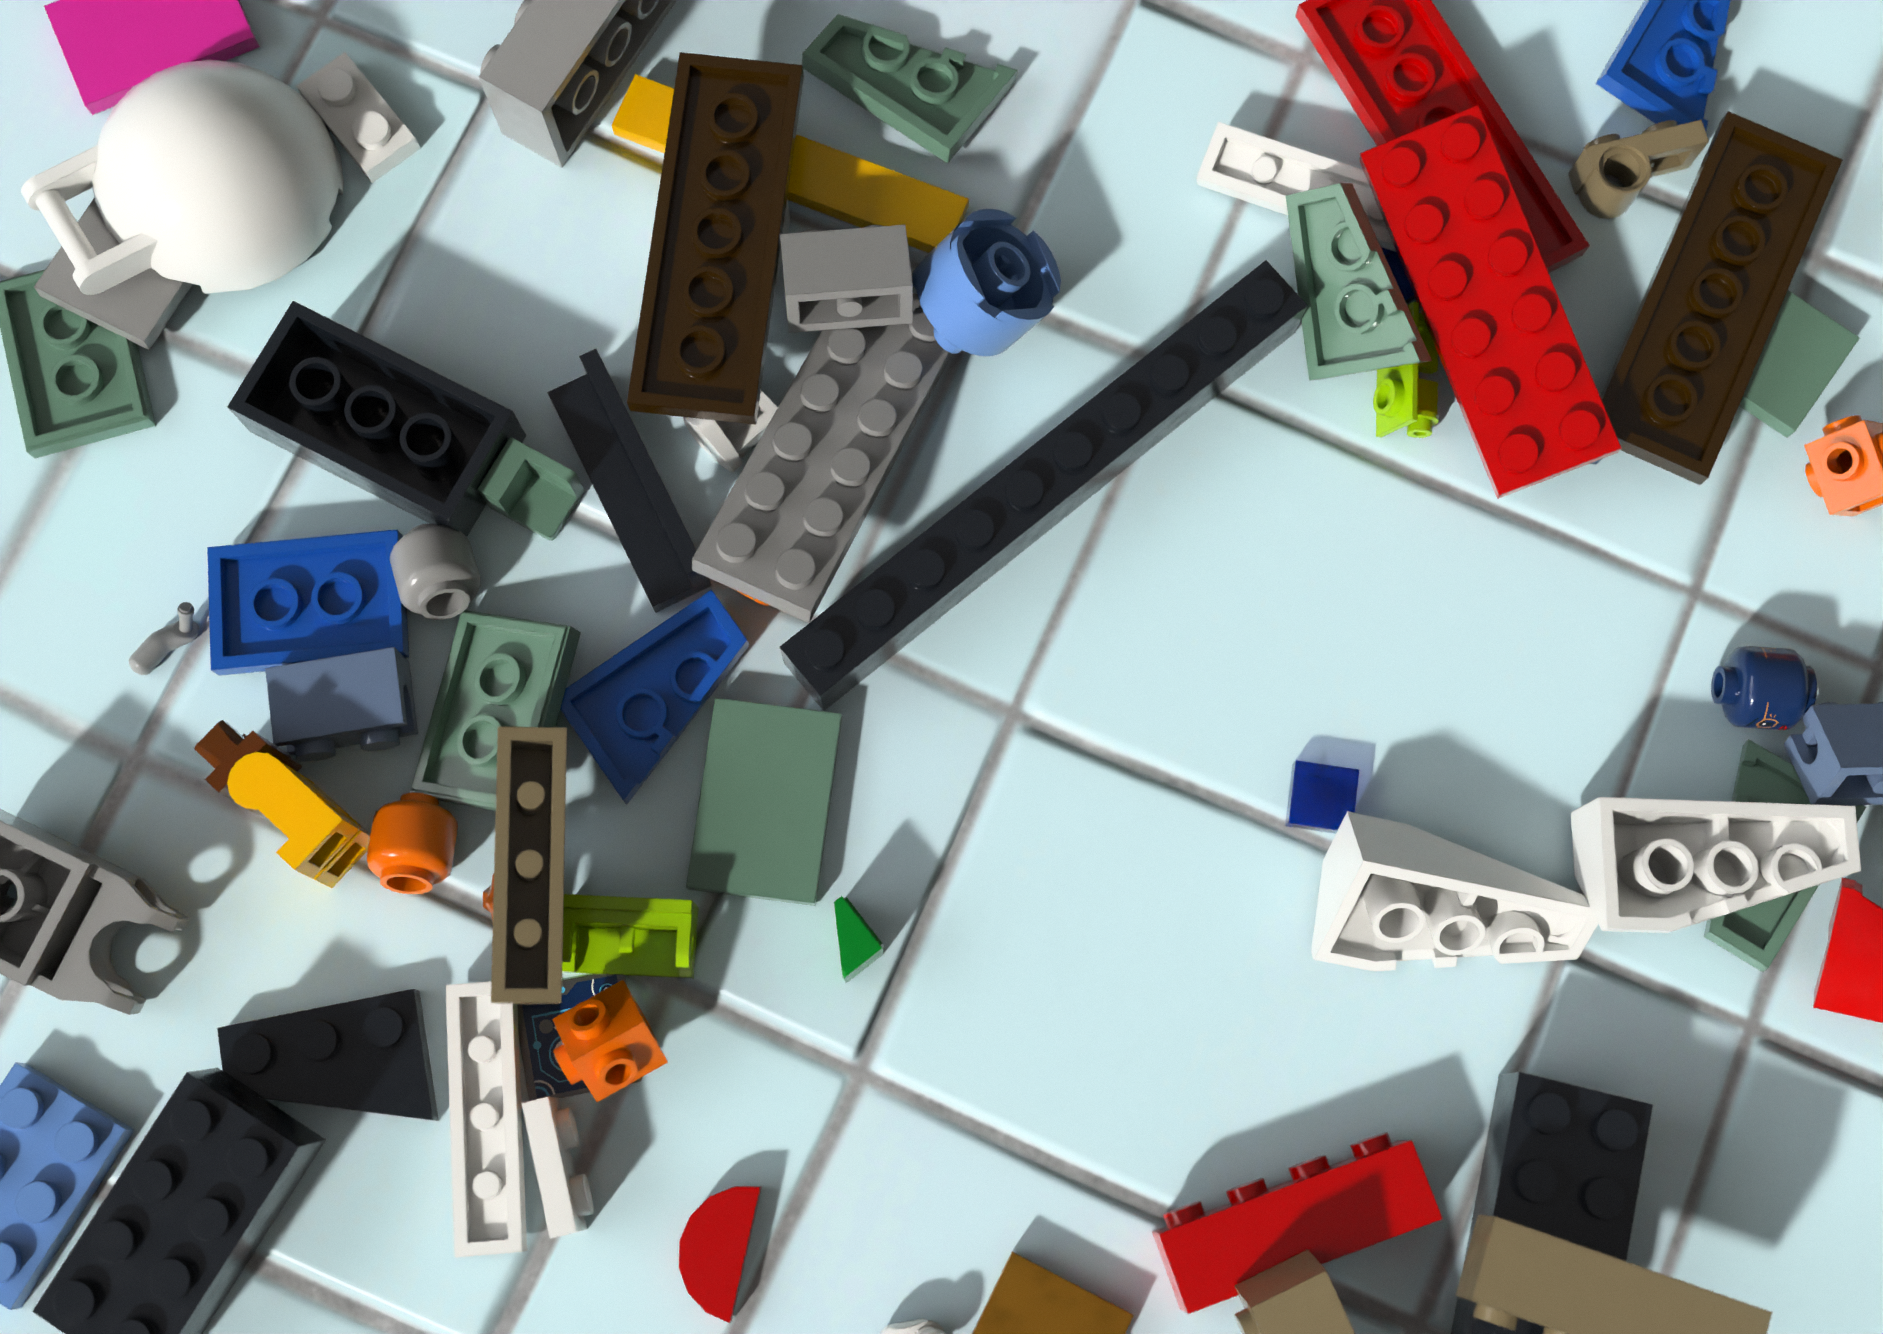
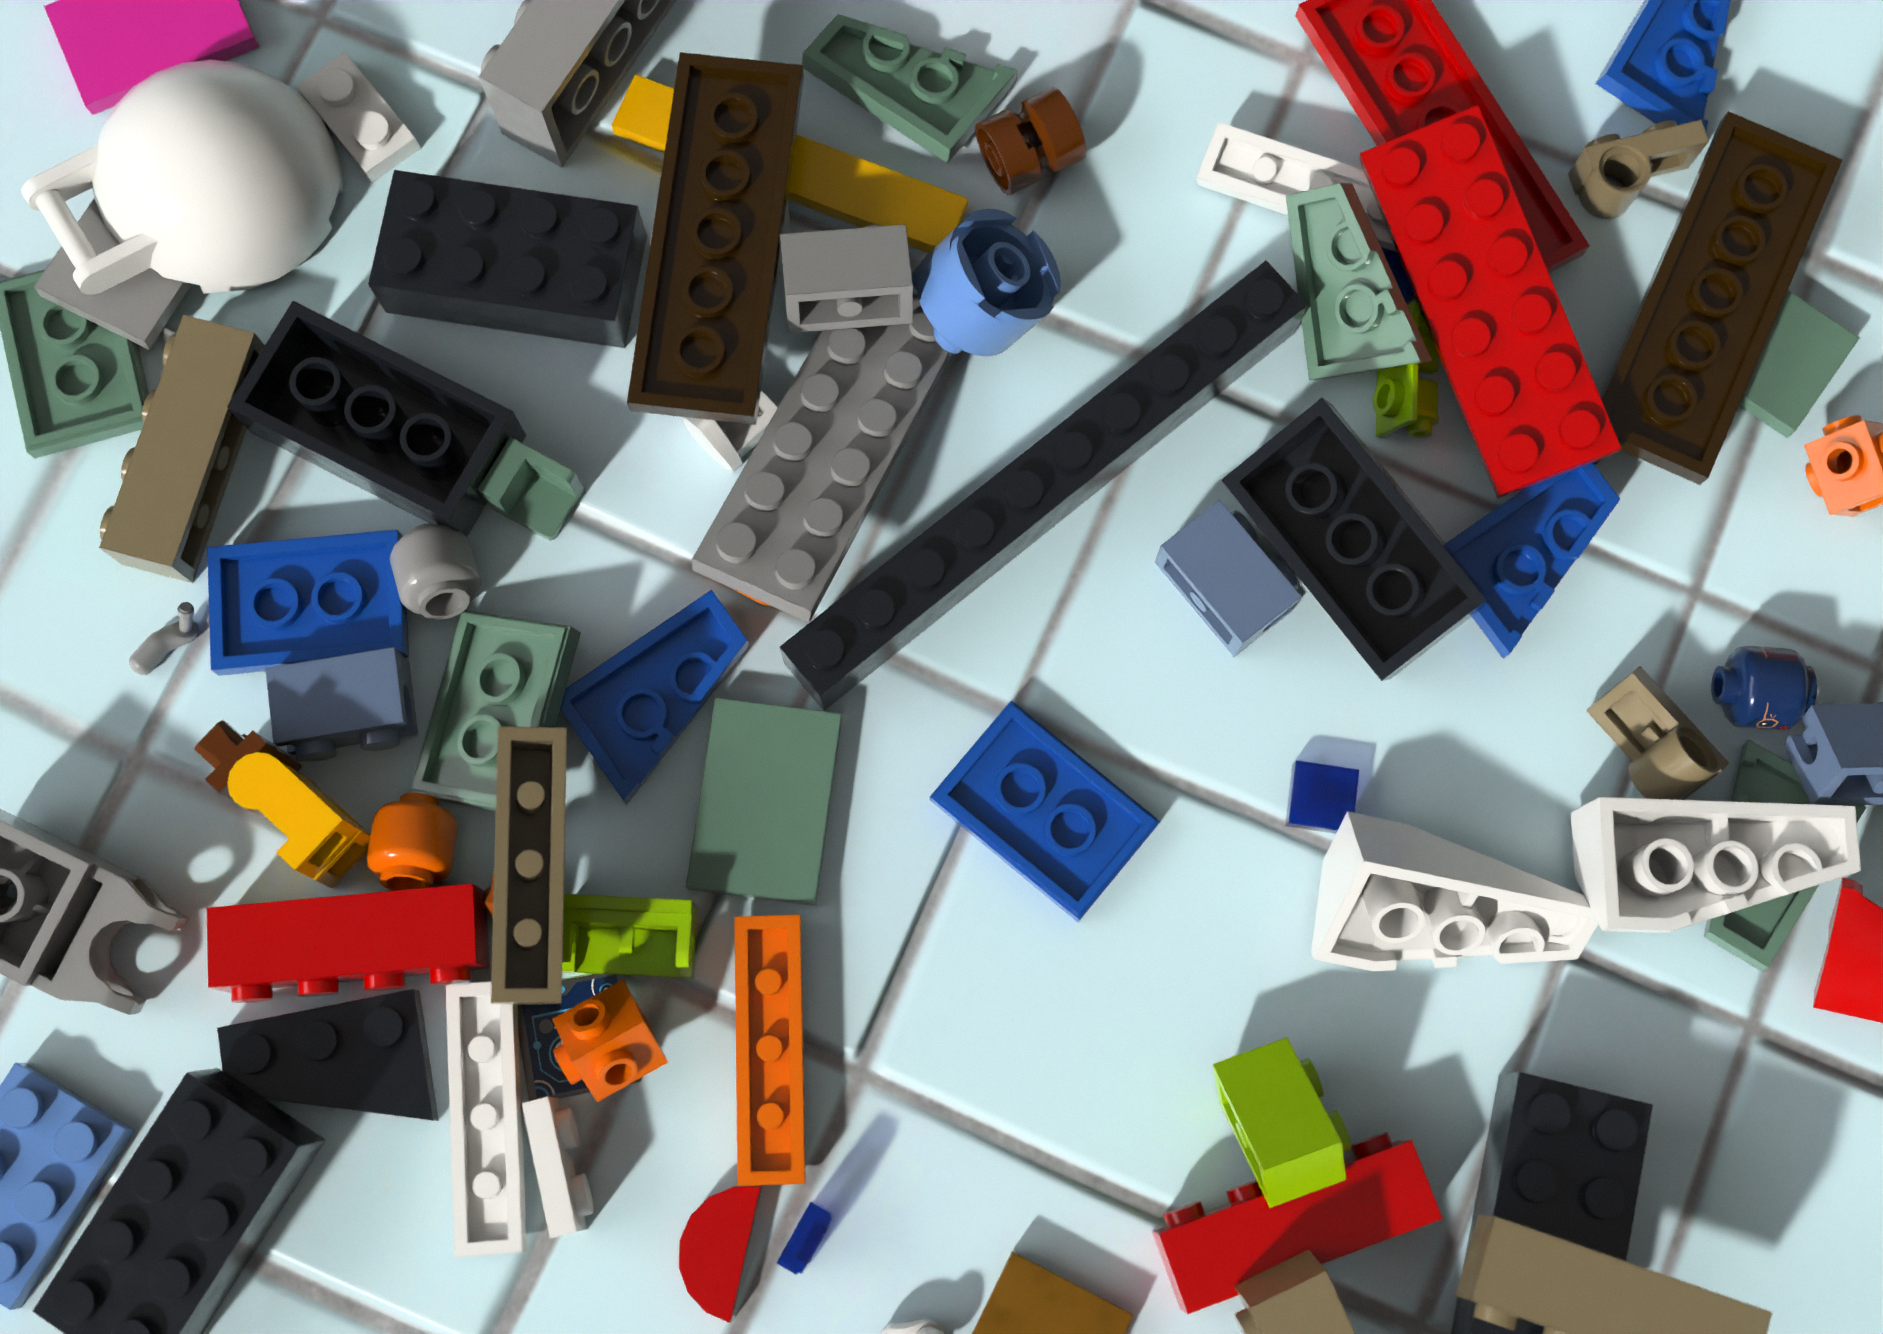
black fence [547,349,712,613] -> none
green slope [834,896,884,983] -> none
none -> dark tan brick [99,315,265,583]
none -> red brick [207,884,489,1003]
none -> black brick [368,170,647,348]
none -> orange plate [734,914,806,1186]
none -> clear blue tile [776,1200,835,1275]
none -> blue tile [930,700,1161,922]
none -> reddish brown wheel [975,86,1087,196]
none -> sand blue brick [1155,500,1302,657]
none -> lime brick [1212,1037,1351,1208]
none -> black brick [1222,398,1492,681]
none -> blue wing [1446,463,1620,659]
none -> dark tan plate [1586,666,1729,800]

